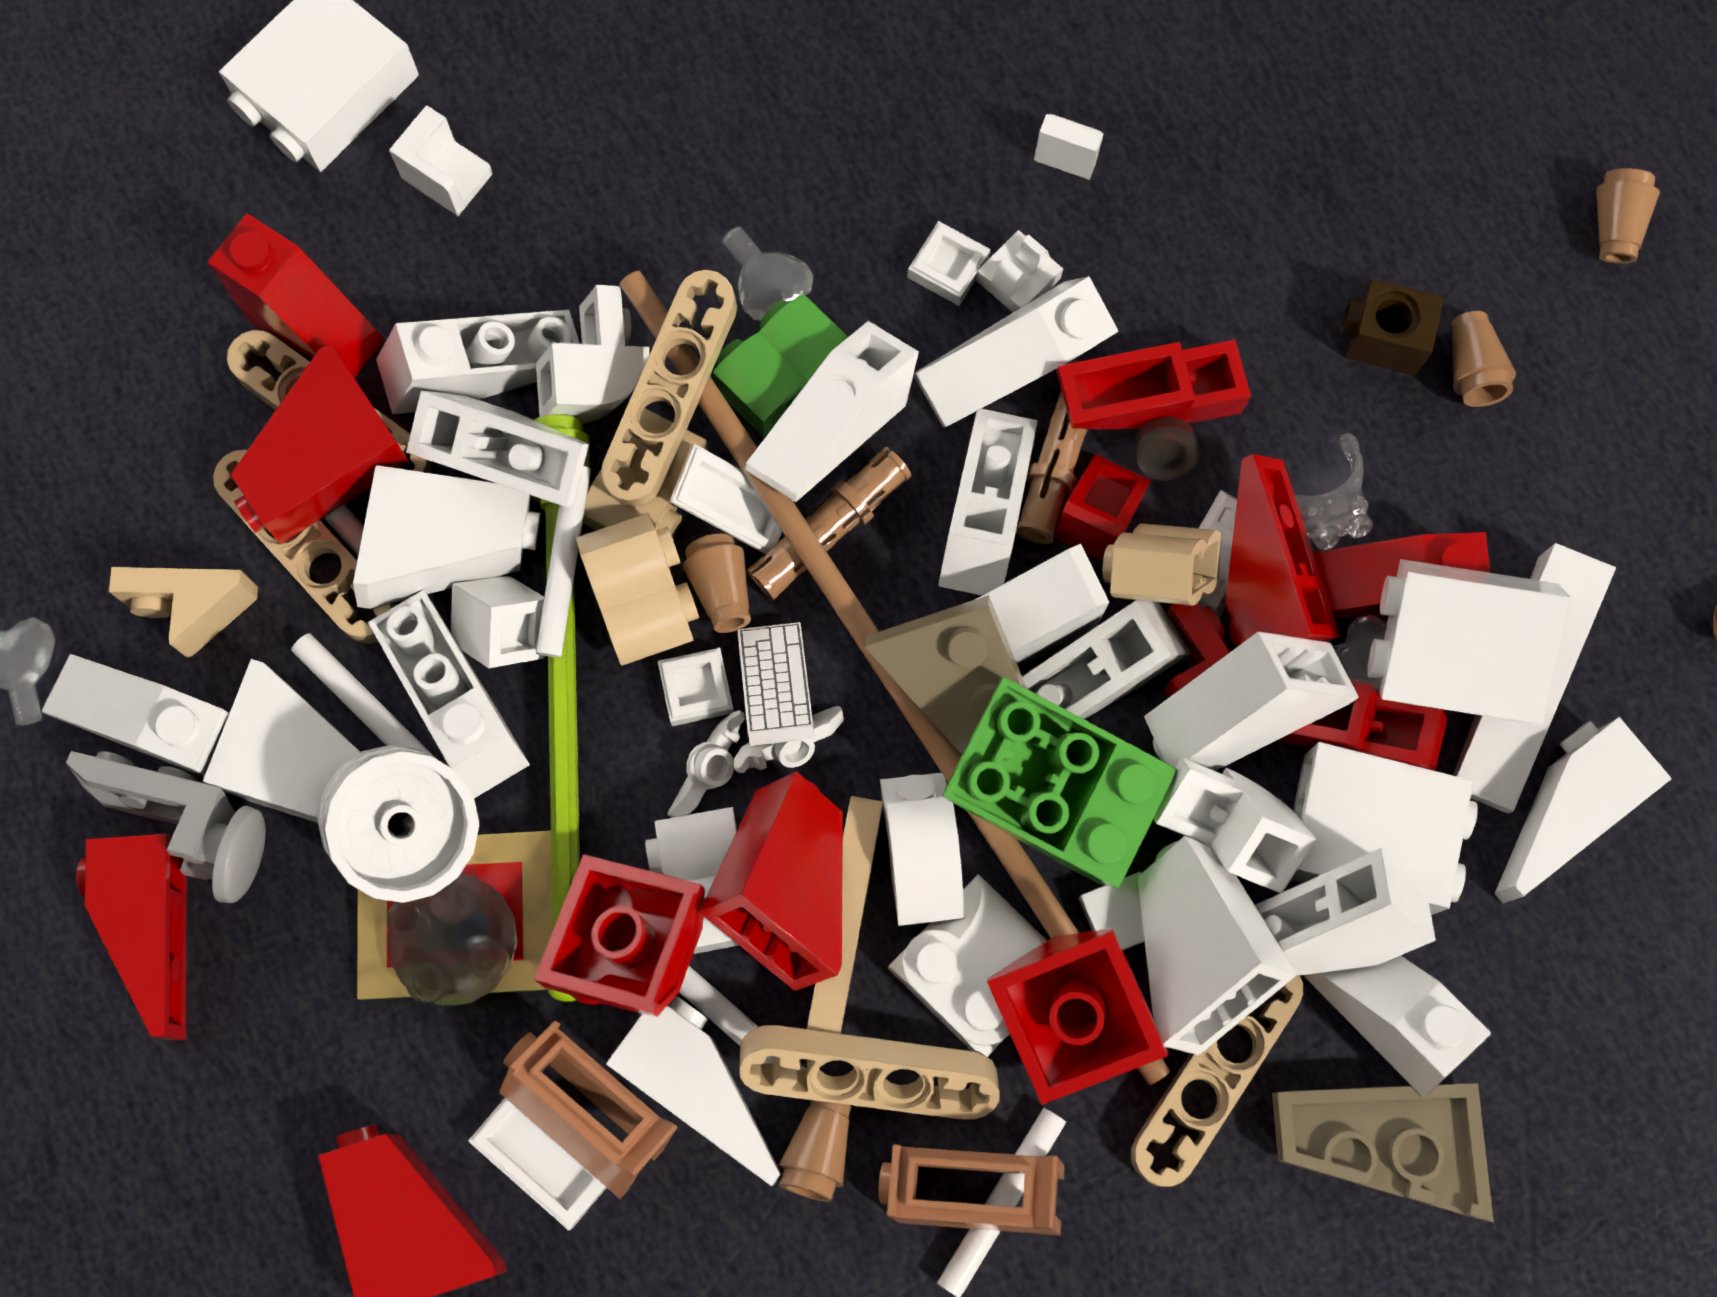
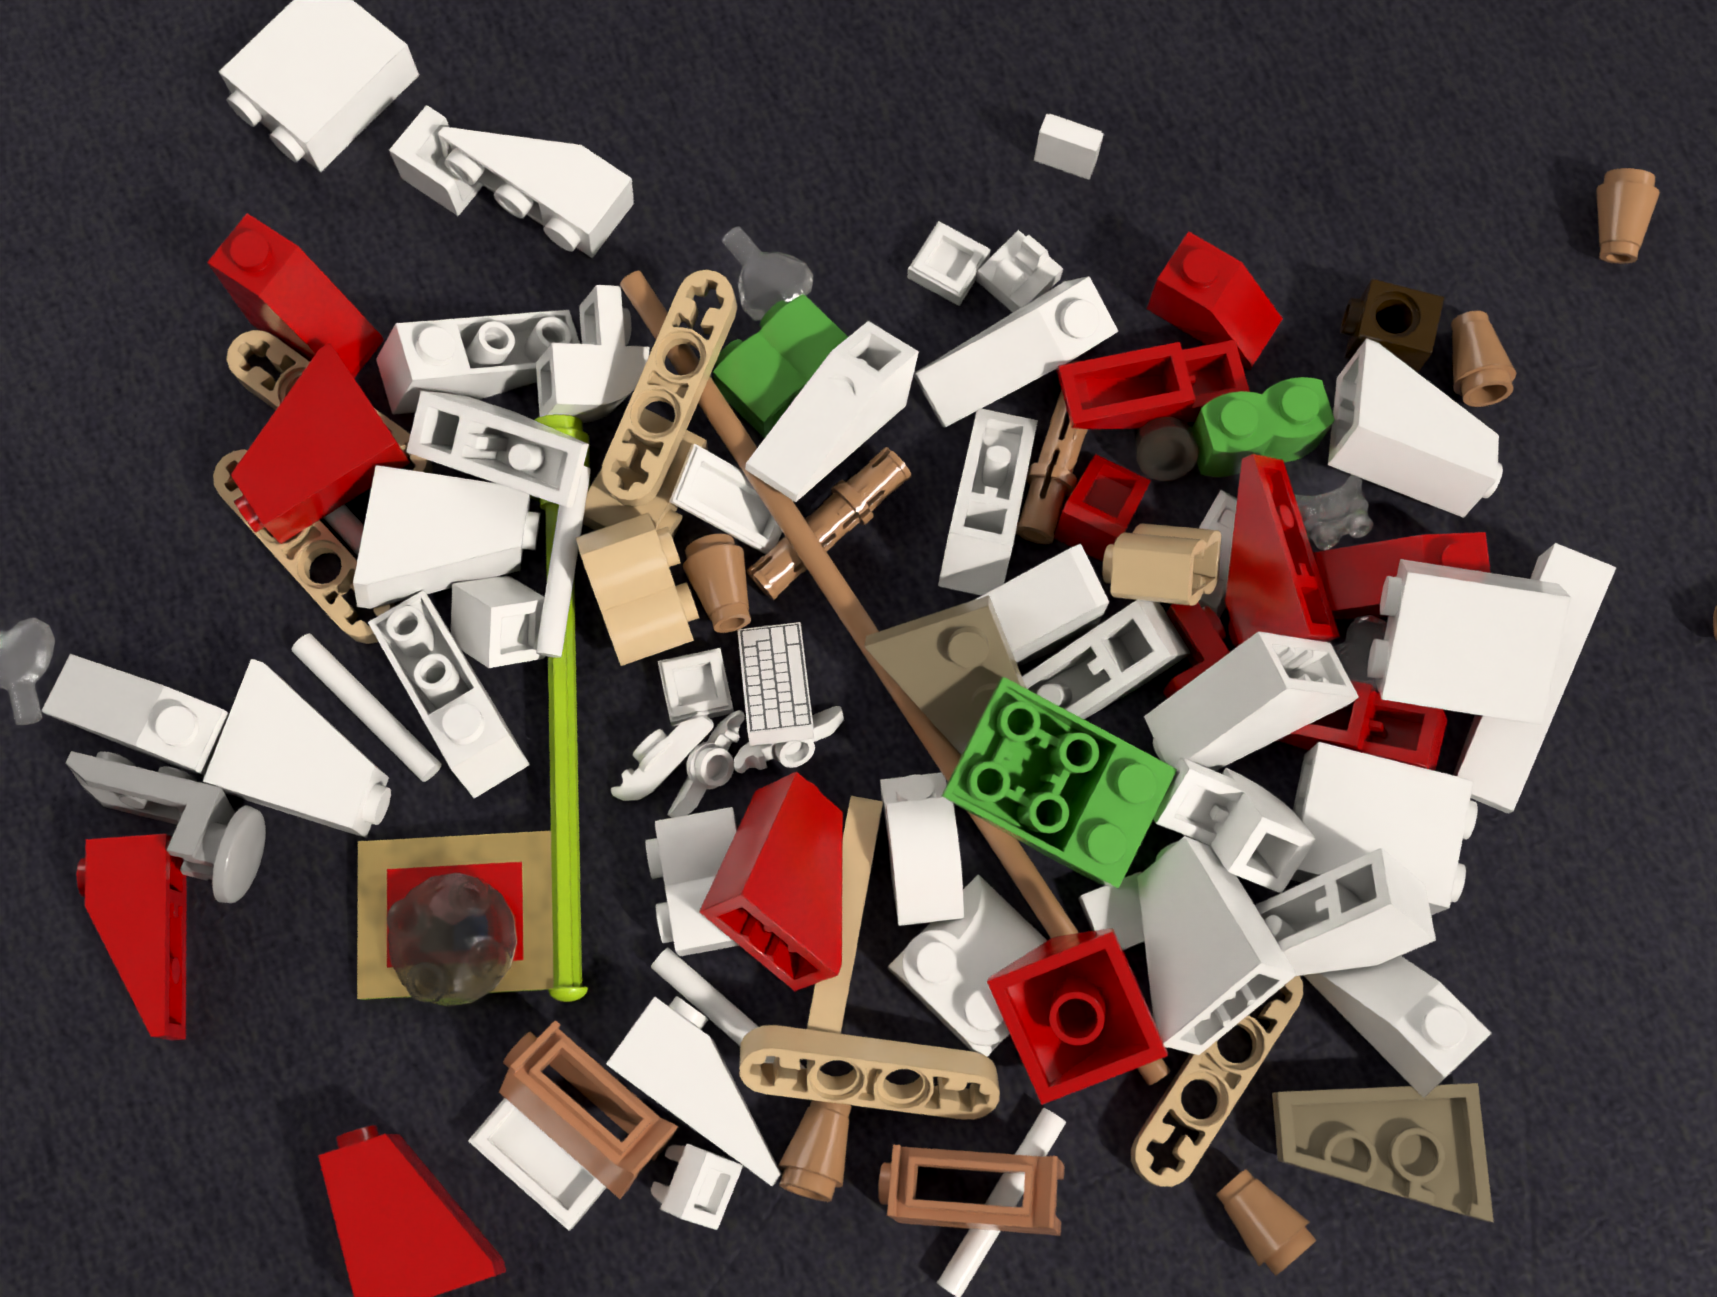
tan slope [109,567,258,657] -> none
white wheel [318,745,479,903] -> none
red slope [534,854,705,1017] -> none
white slope [1495,717,1672,904] -> none
none -> white slope [438,127,634,258]
none -> white piece [611,716,713,801]
none -> white tile [651,1143,743,1230]
none -> red slope [1146,231,1283,370]
none -> bright green brick [1189,377,1335,477]
none -> medium nougat cone [1216,1169,1317,1276]
none -> white slope [1328,338,1503,518]

